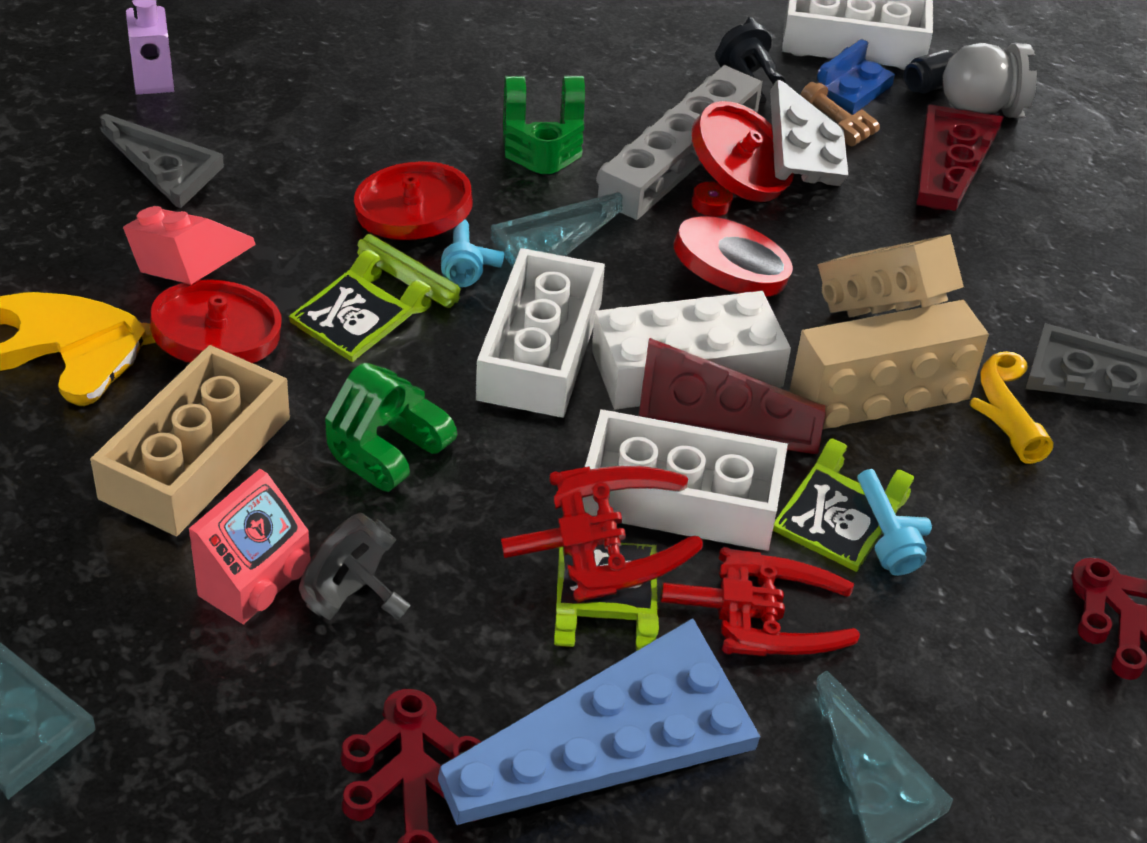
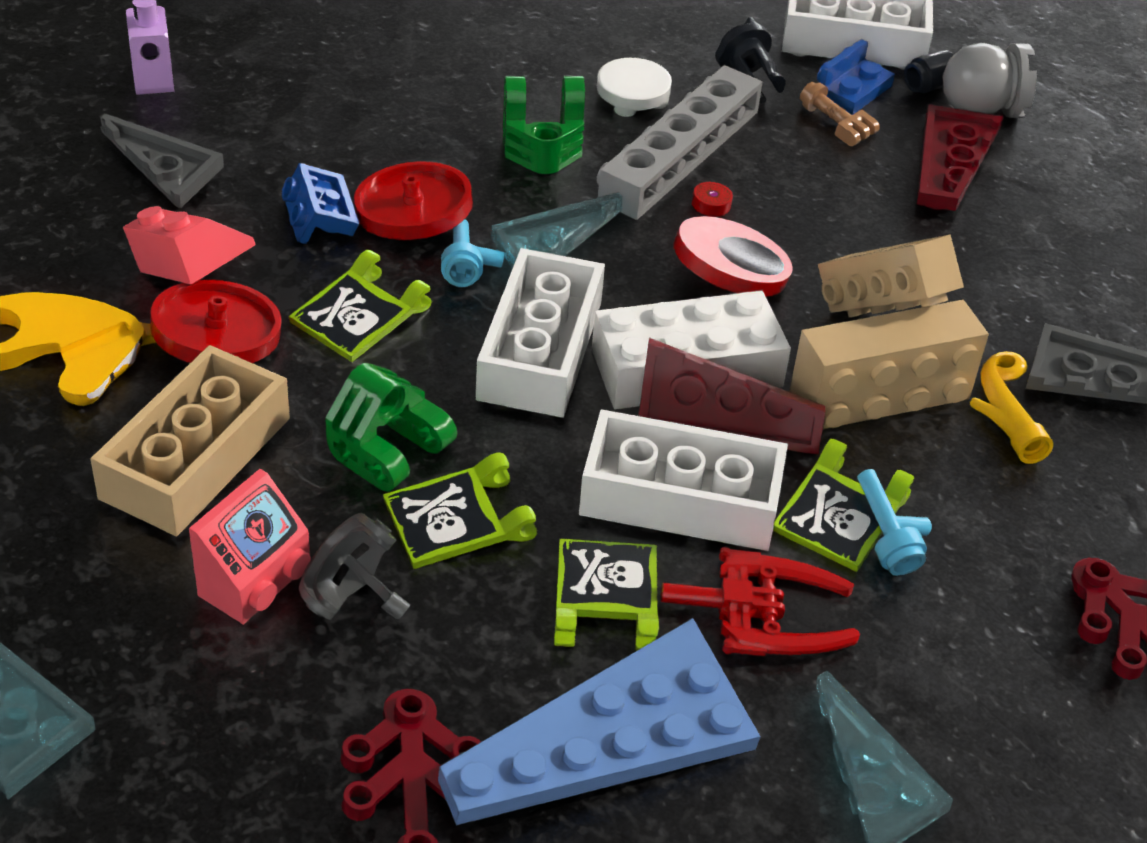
lime axle [357,234,461,308] -> none
red bar [501,466,703,602] -> none
red piece [692,101,794,202] -> none
wing [770,79,849,186] -> none
none -> blue bracket [282,163,360,244]
none -> flag [383,452,537,569]
none -> white tile [597,58,672,117]

